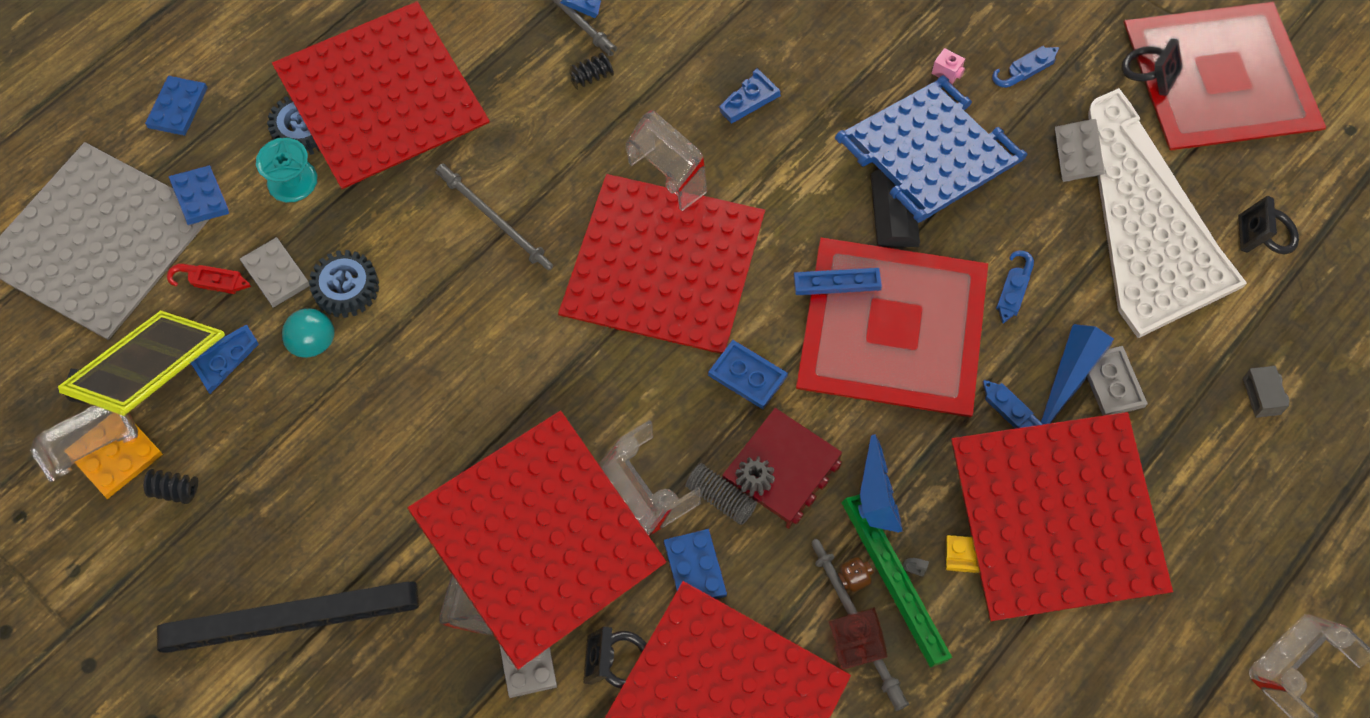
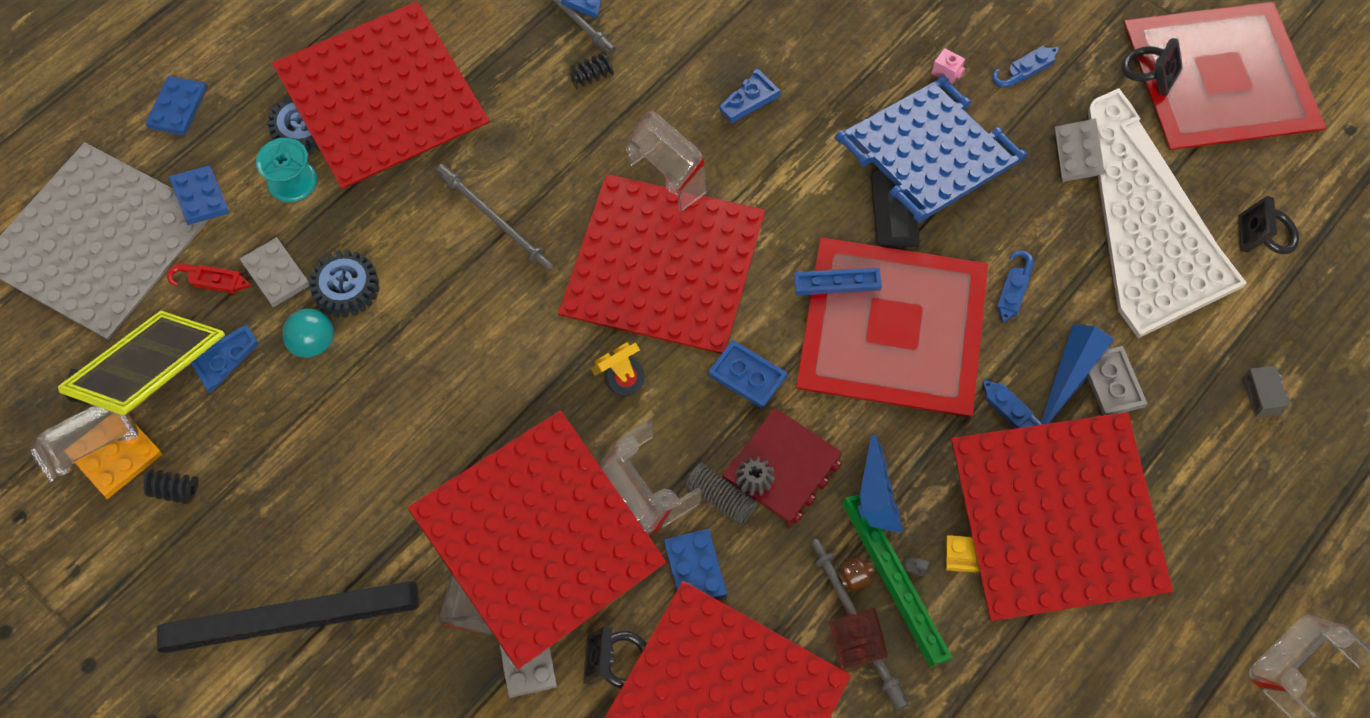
none -> plate [590,342,645,396]

